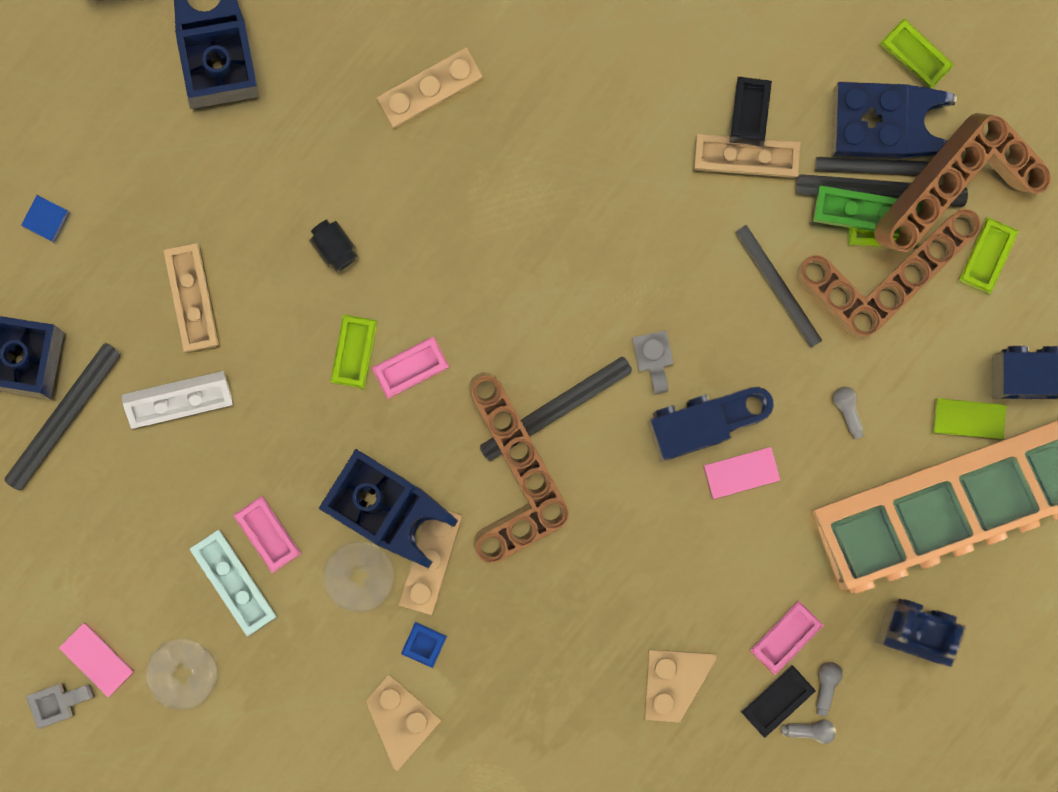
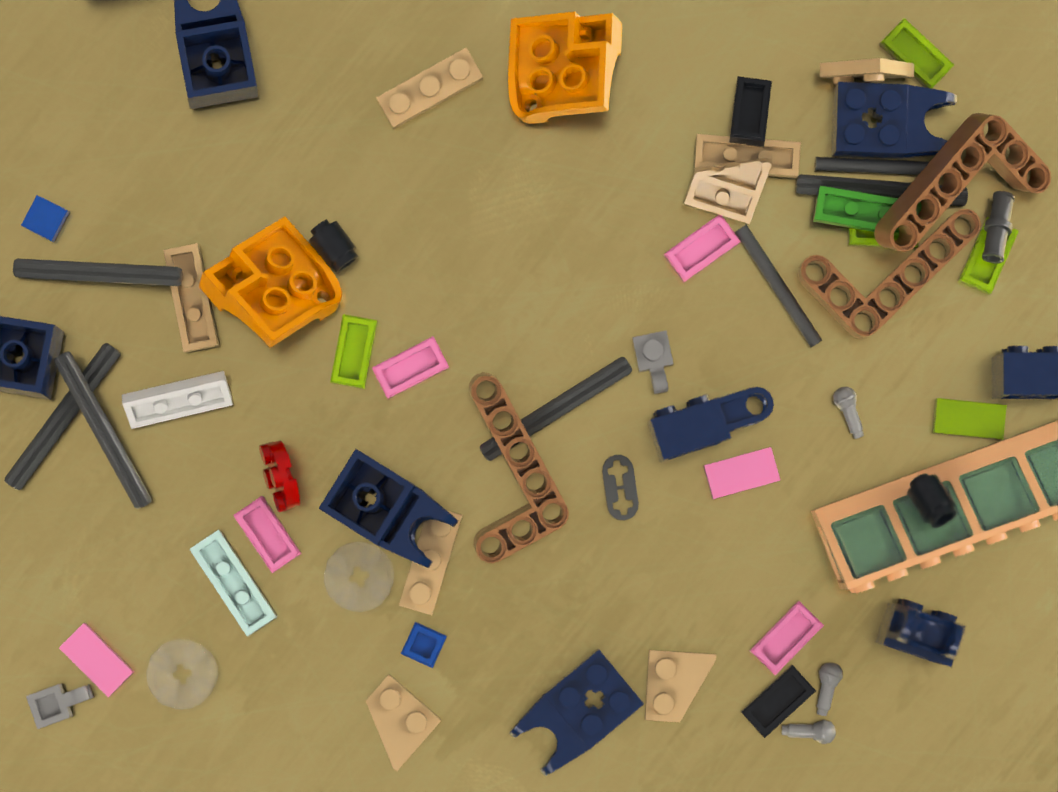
none -> dark grey axle [13,259,183,286]
none -> dark grey axle [54,351,151,509]
none -> light orange slope [199,216,342,348]
none -> red plate [259,440,300,513]
none -> light orange slope [508,11,622,124]
none -> dark blue brick [509,649,644,776]
none -> dark grey beam [602,455,639,521]
none -> bright pink tile [664,215,741,282]
none -> tan wing [684,158,772,224]
none -> tan wing [820,58,914,85]
none -> black brick [907,473,957,528]
none -> dark grey pin [982,191,1015,264]

